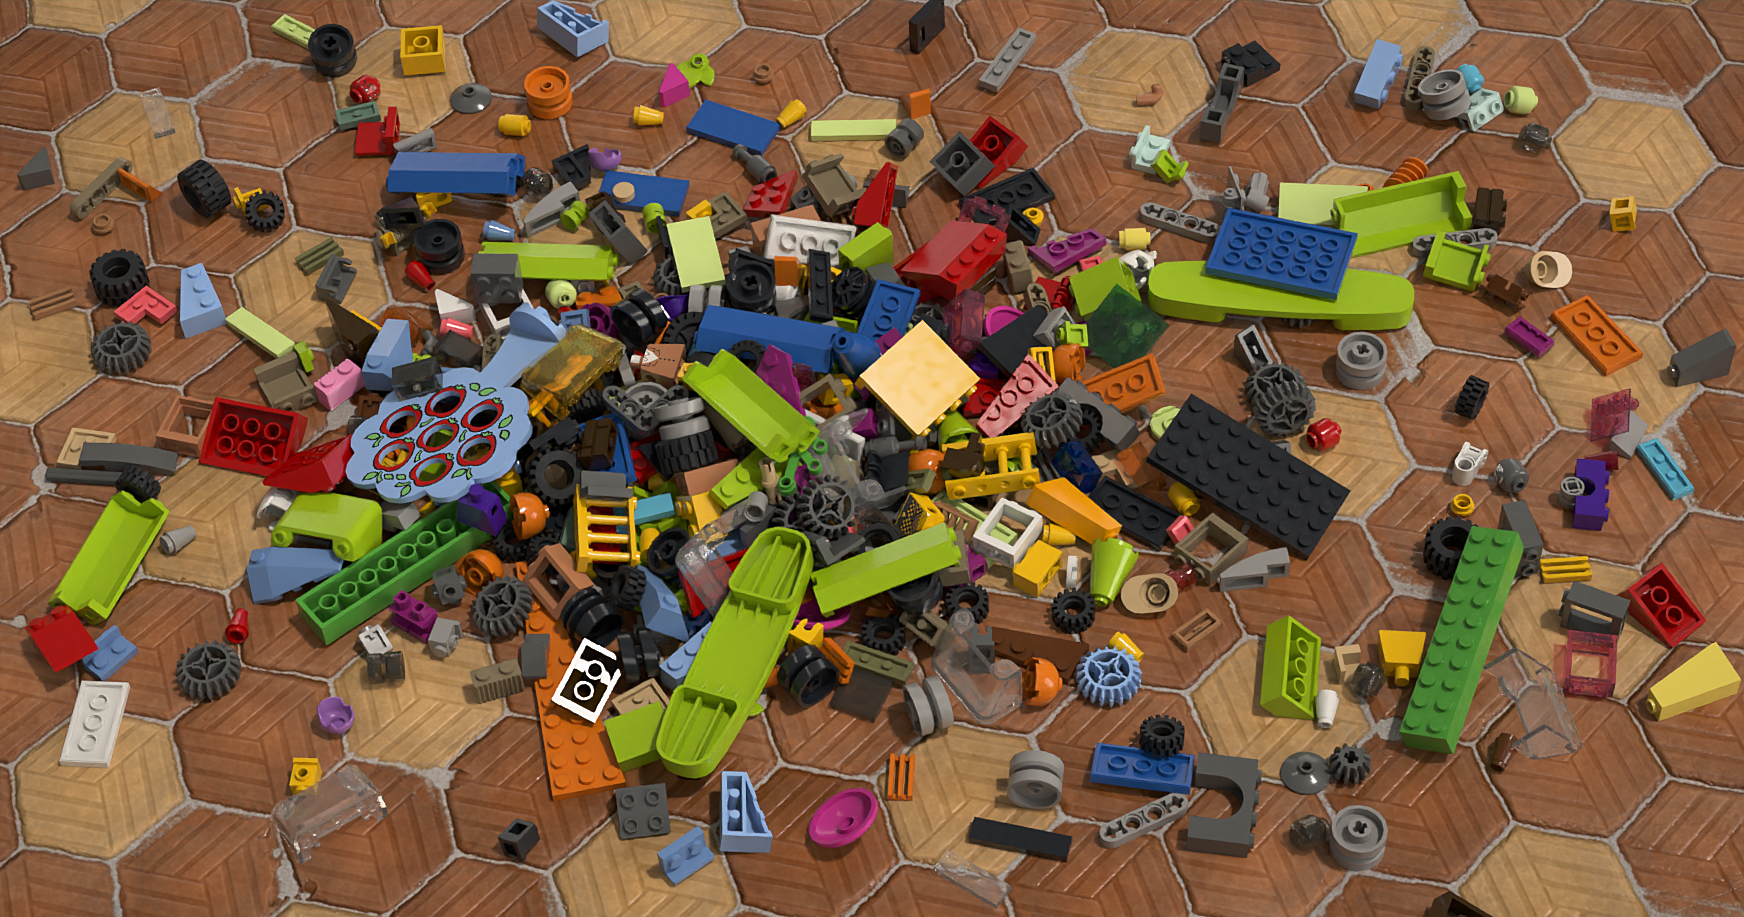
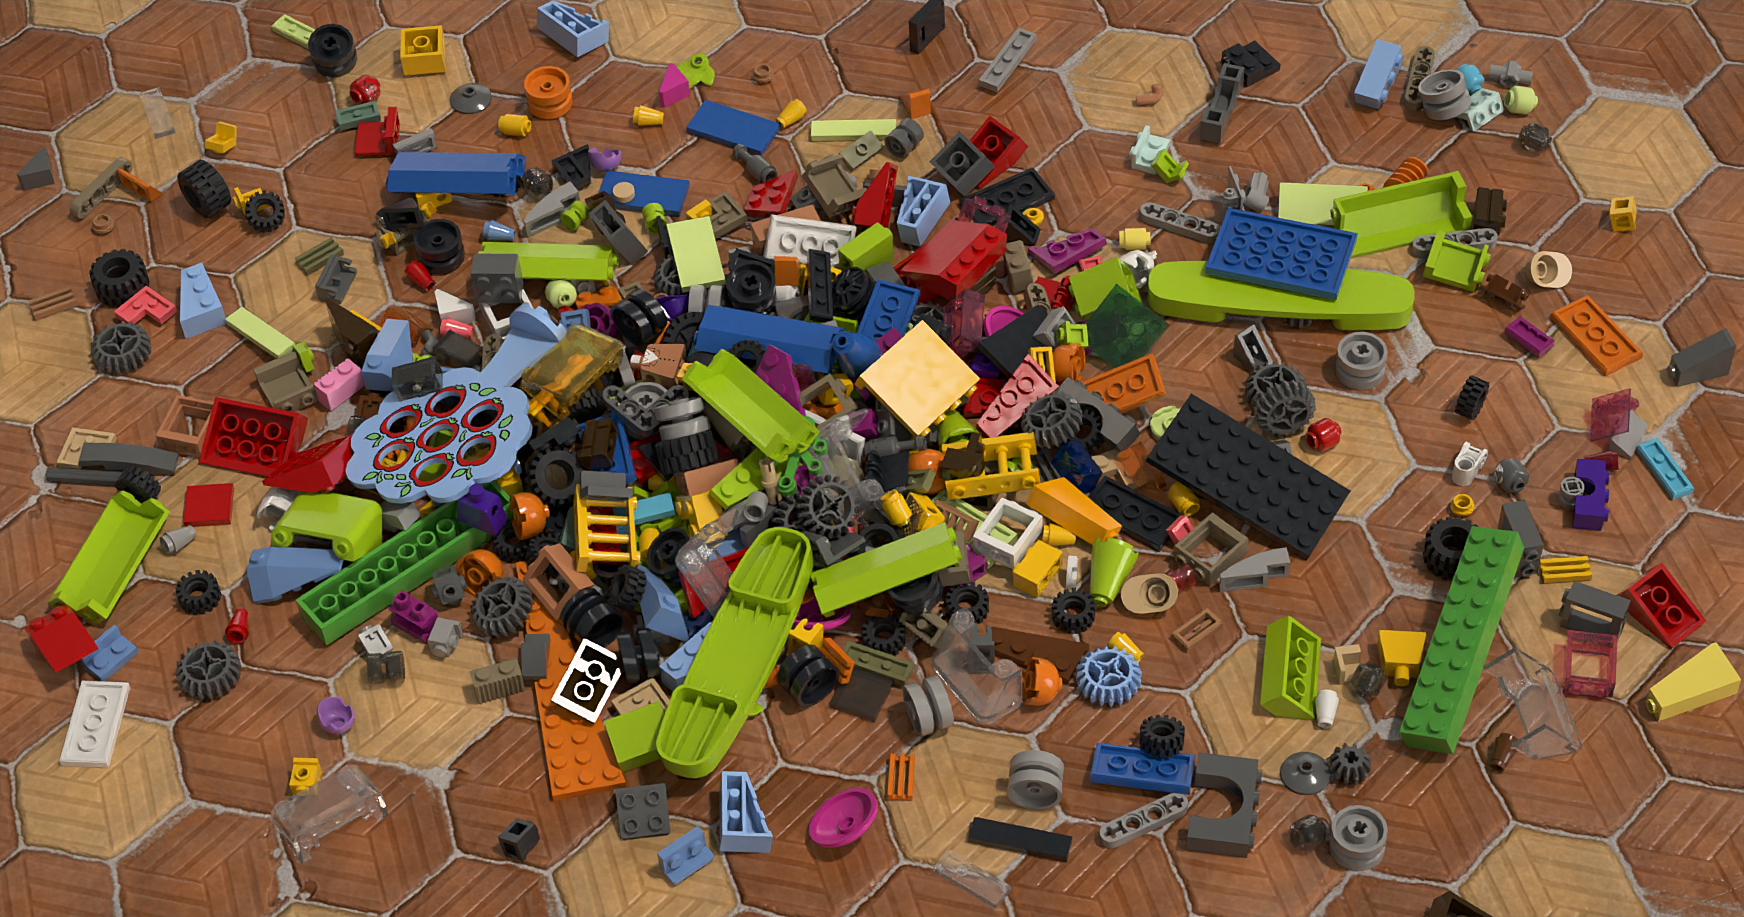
none -> black tyre [175,570,221,615]
none -> red tile [183,483,234,527]
none -> yellow bracket [205,122,237,154]
none -> olive plate [839,130,884,171]
none -> yellow brick [880,490,912,527]
none -> light blue wedge [897,175,950,246]
none -> light grey axle [1488,60,1533,89]

